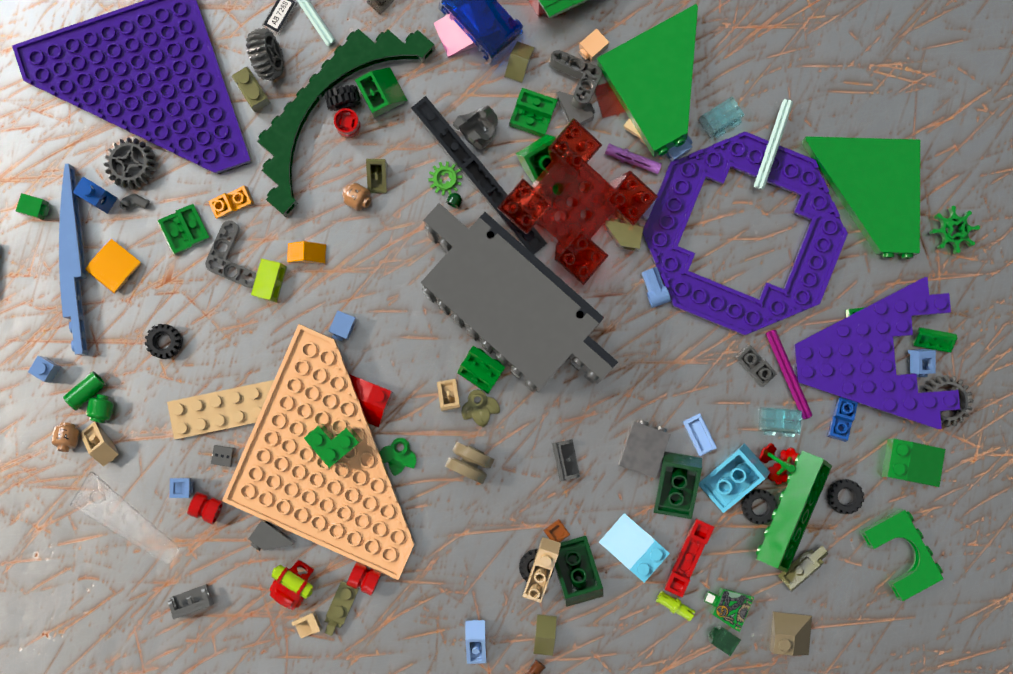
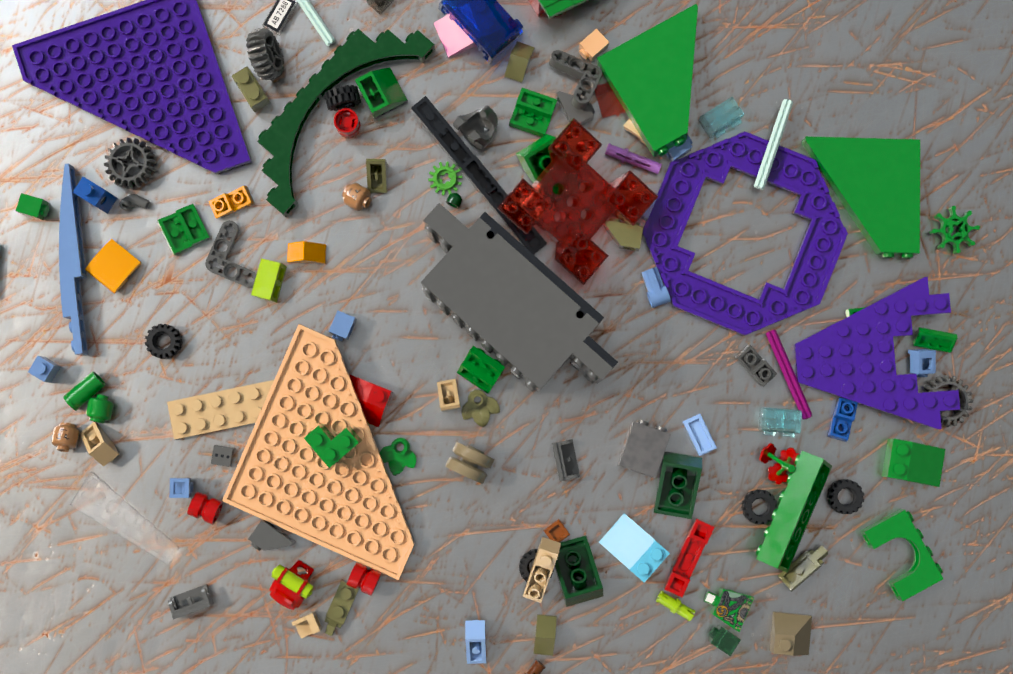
medium azure slope [699,443,770,513] -> none

